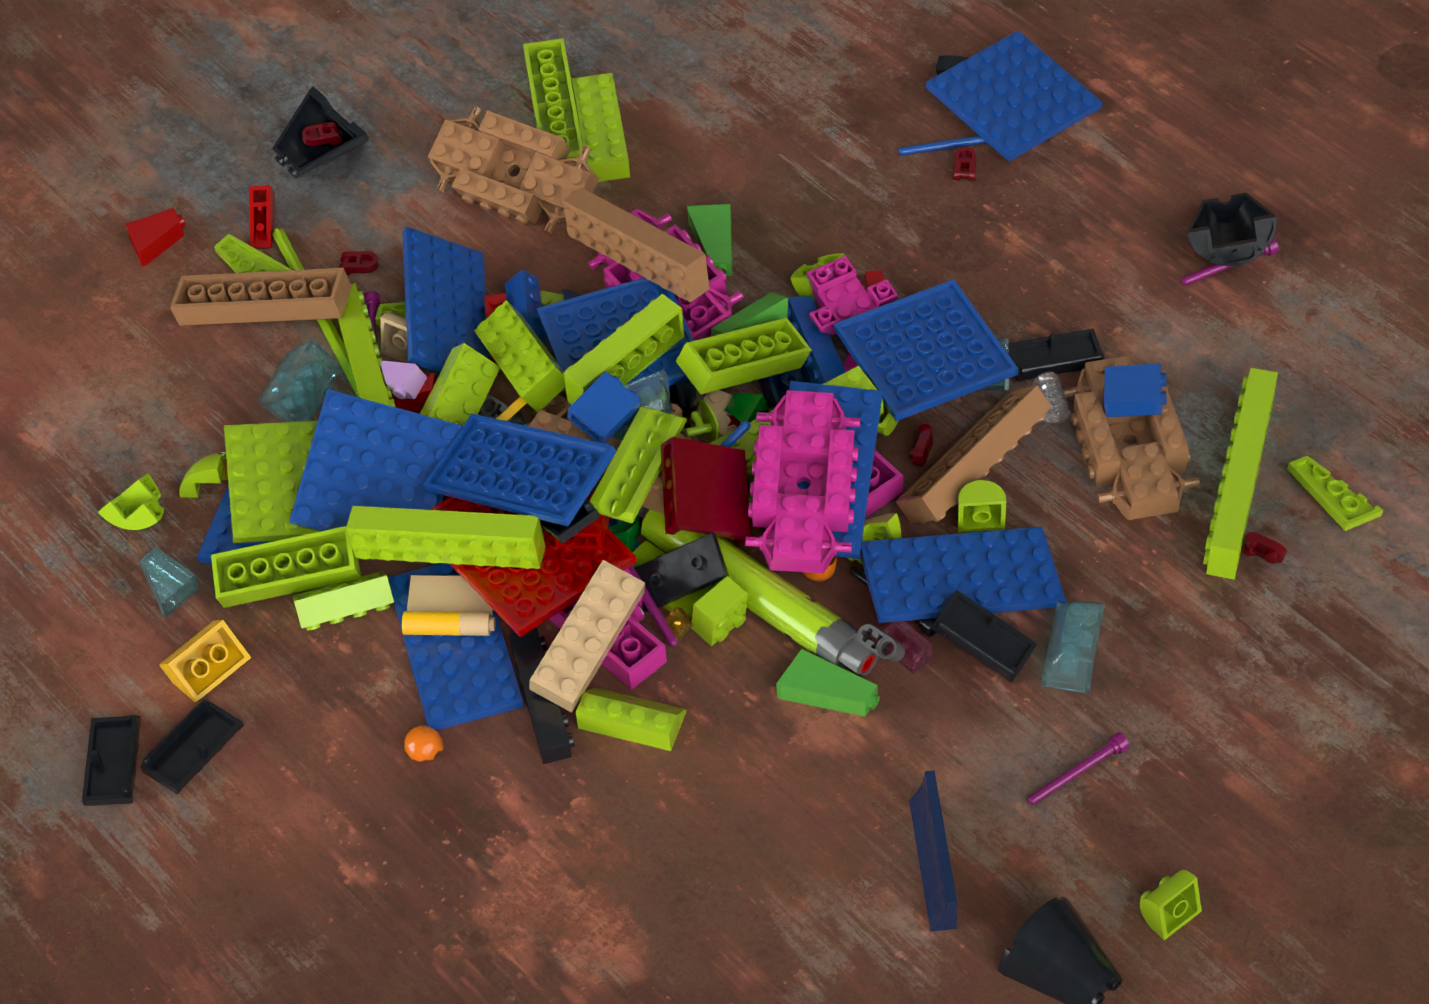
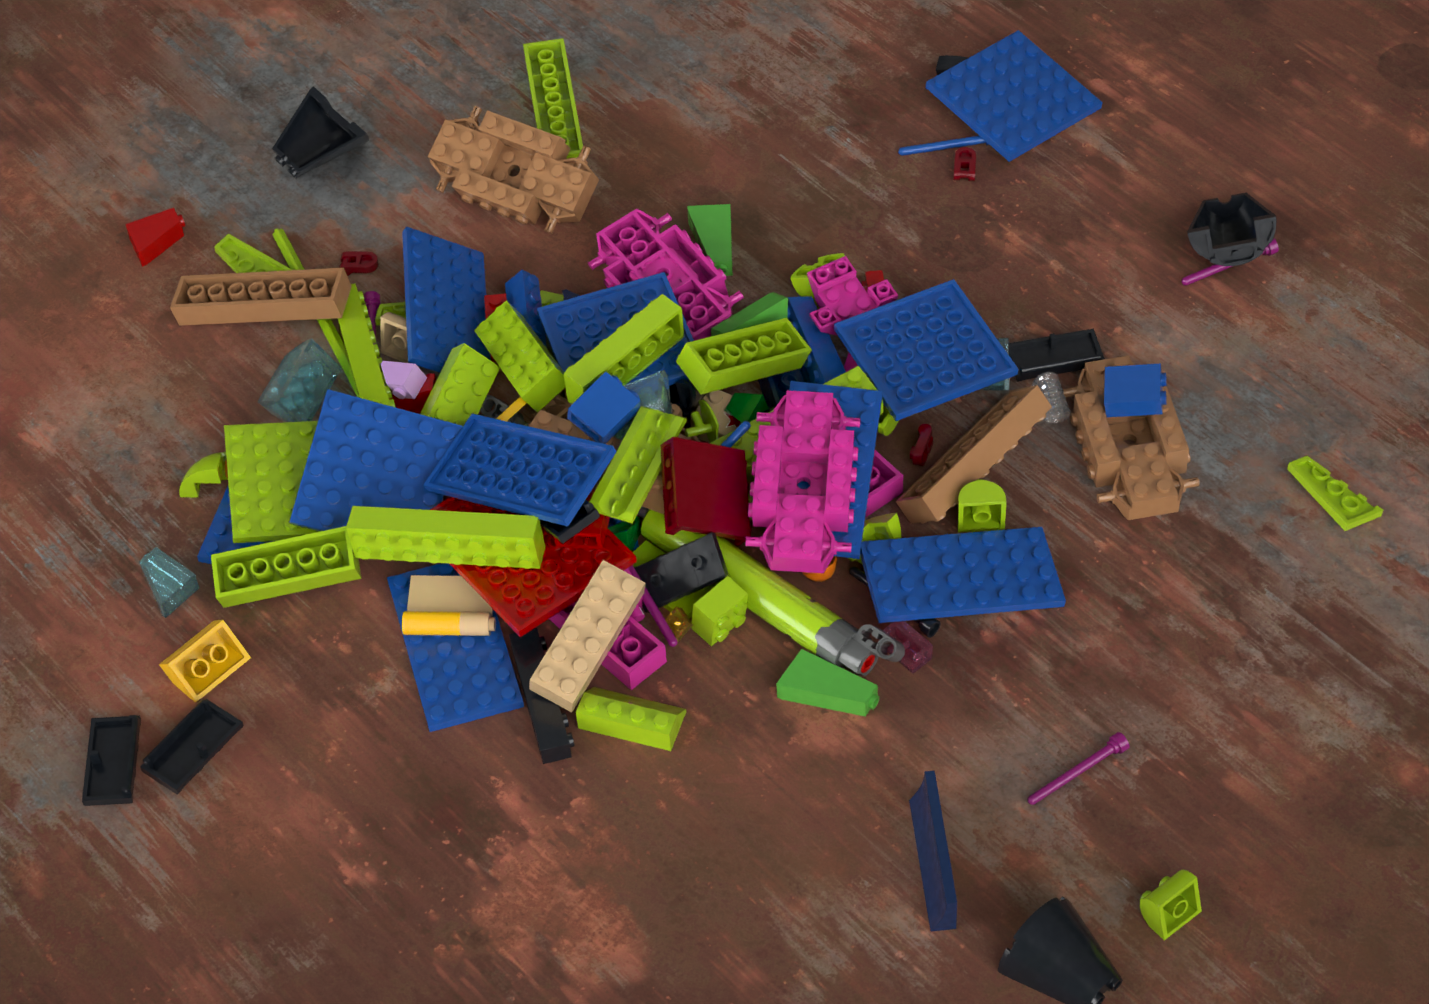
lime brick [98,473,164,530] -> none
red slope [249,185,275,249] -> none
slope [292,570,394,631] -> none
dark red plate [302,122,342,146] -> none
orange hair [404,725,443,762] -> none
medium nougat brick [563,188,710,303] -> none
lime brick [572,73,630,182] -> none
black container [930,590,1037,683] -> none
clear light blue windscreen [1041,602,1105,694] -> none
lime brick [1203,368,1278,580] -> none
dark red plate [1243,532,1287,564] -> none

